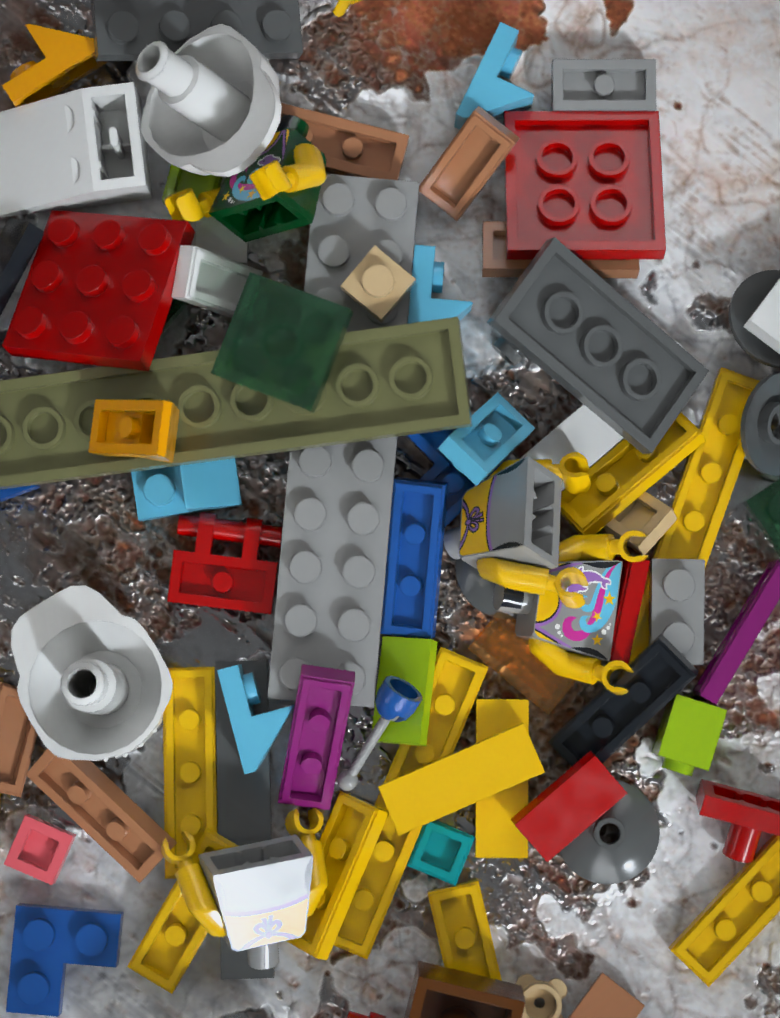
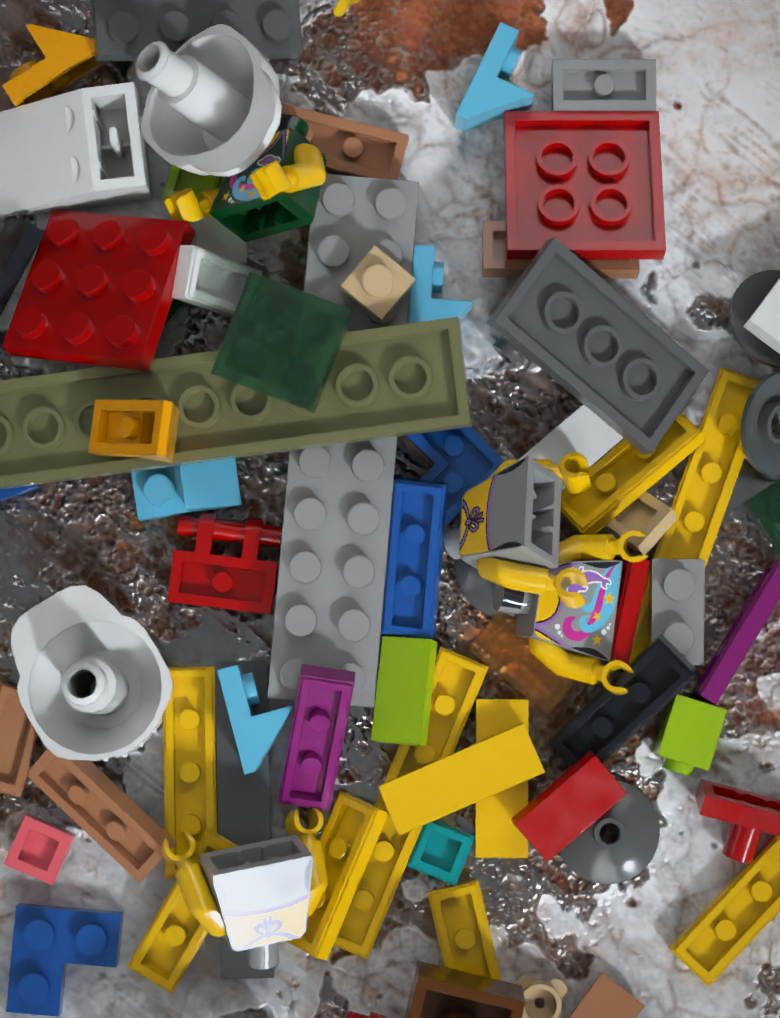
blue hinge [337,676,423,791] -> none
nougat tile [419,106,520,221] -> none
medium azure slope [438,392,535,486] -> none

